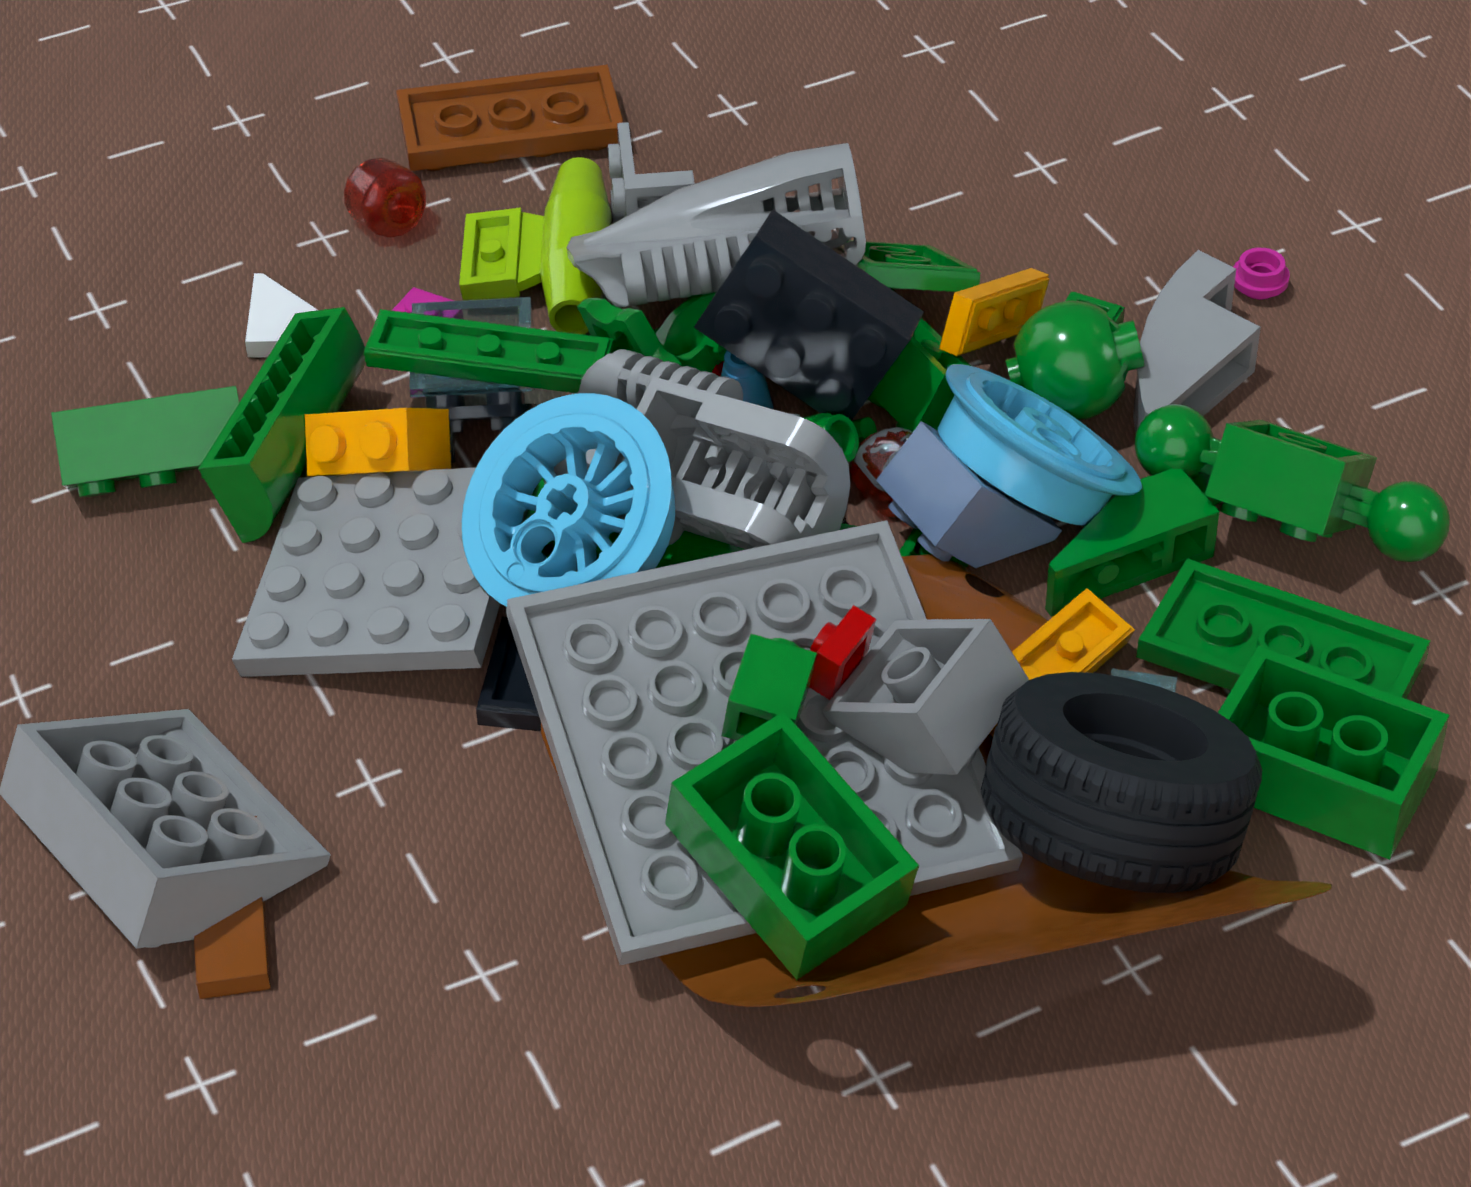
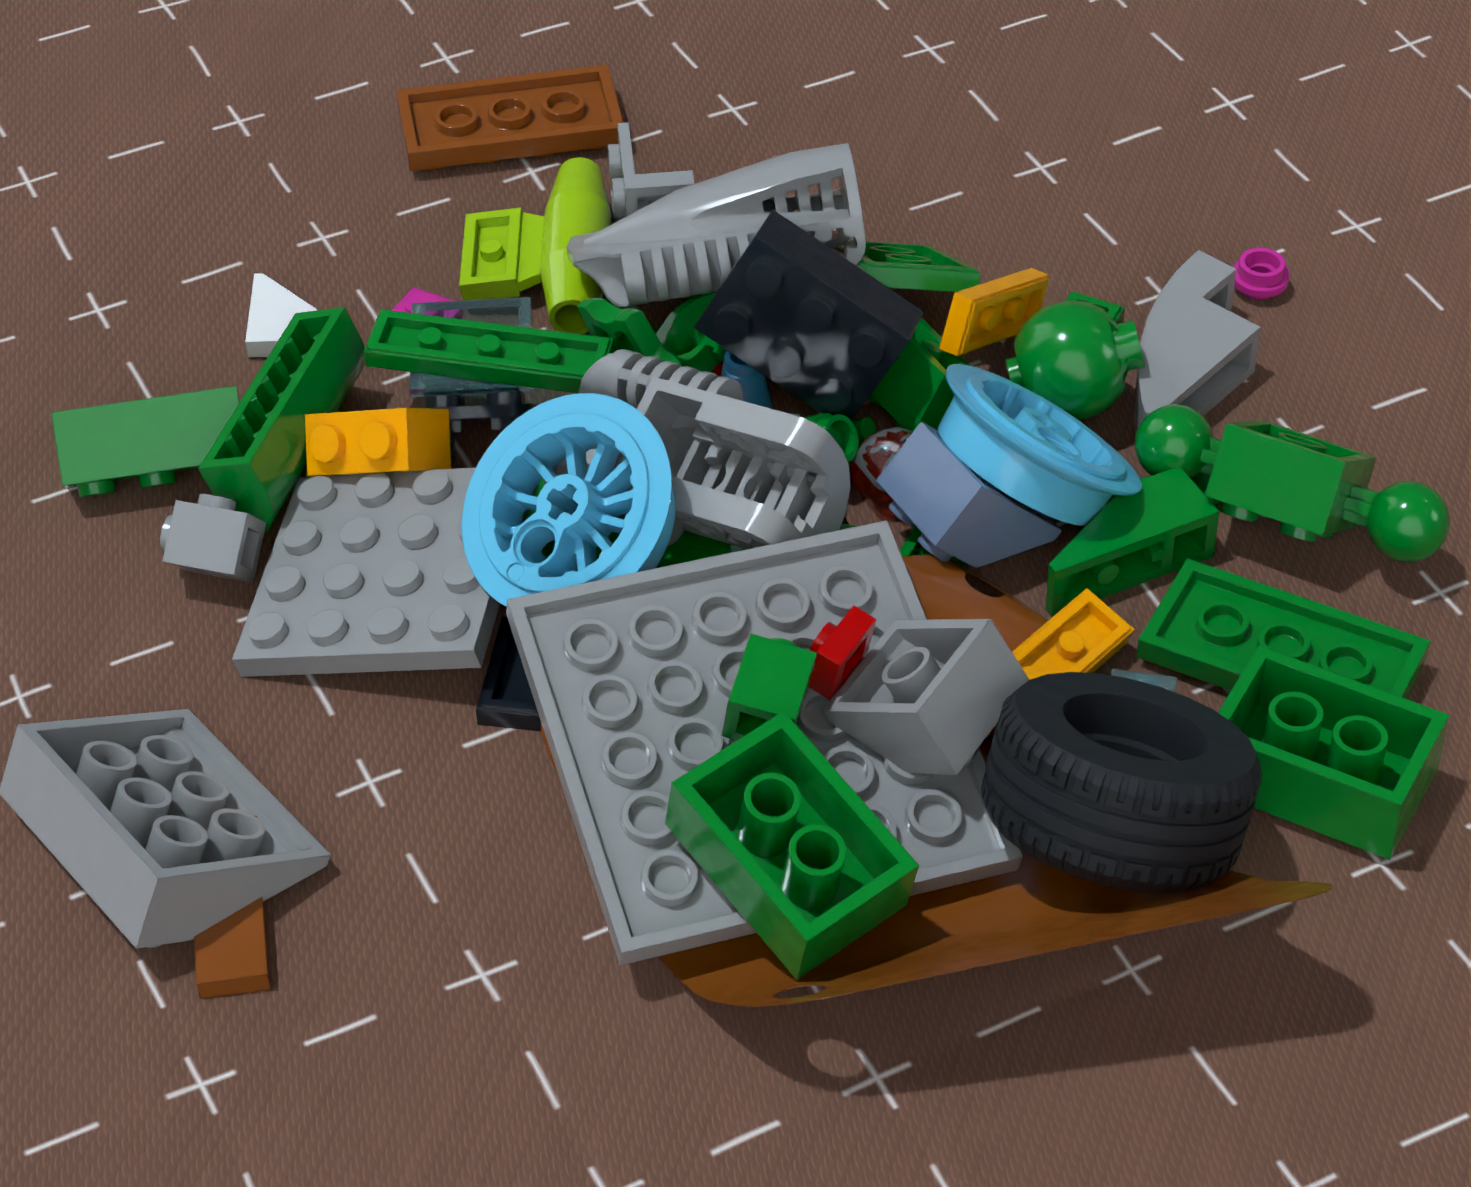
clear red head [344,157,426,238] -> none
none -> light grey brick [160,494,266,583]

